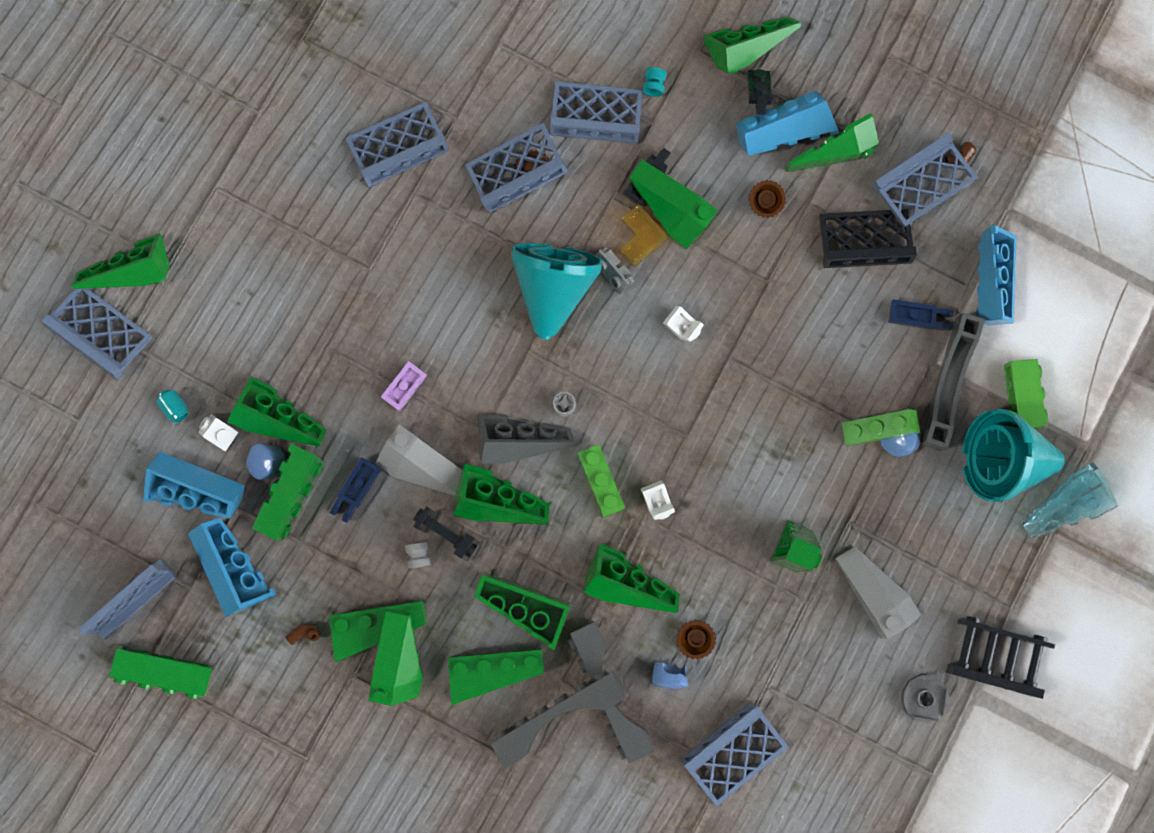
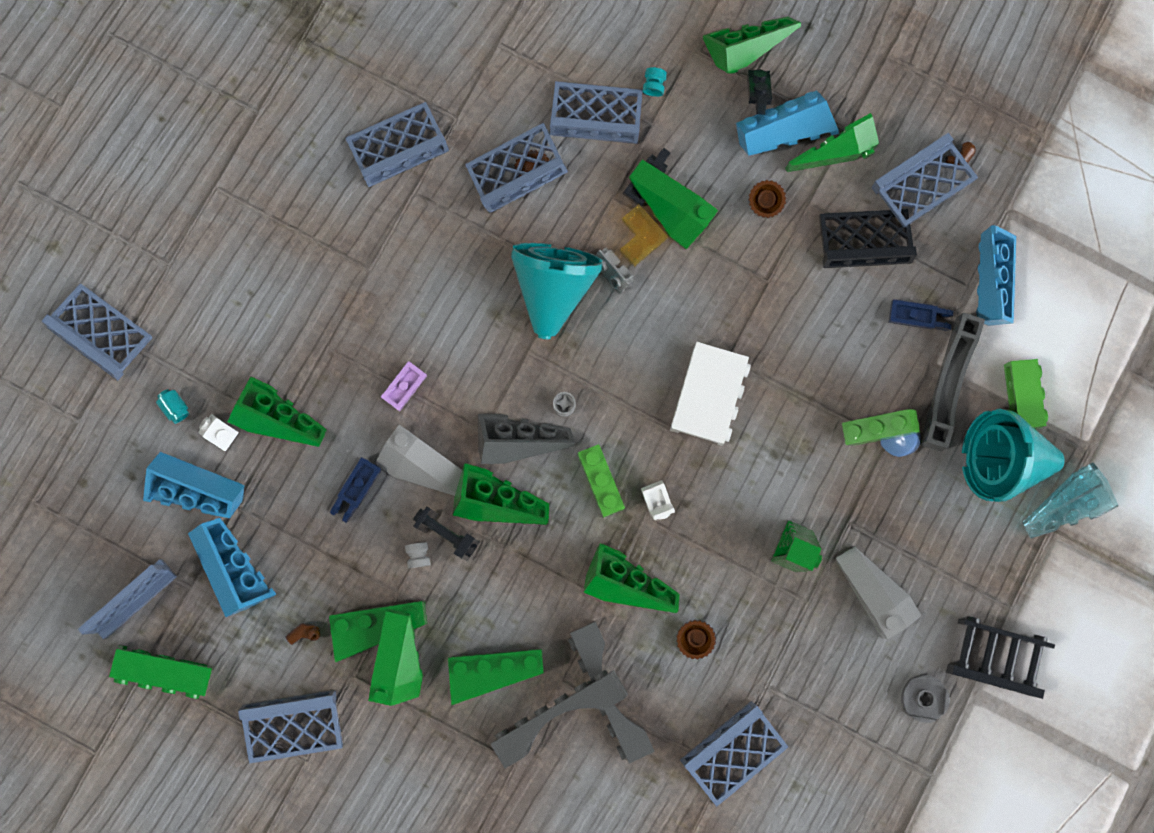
green wedge [71,233,170,289] -> none
medium blue hair [246,443,285,480] -> none
green wedge [252,444,324,542] -> none
green wedge [474,572,571,650] -> none
medium blue hair [651,662,688,689] -> none
white bracket [663,306,704,342] -> none
none -> sand blue fence [238,690,343,764]
none -> white panel [670,342,751,446]

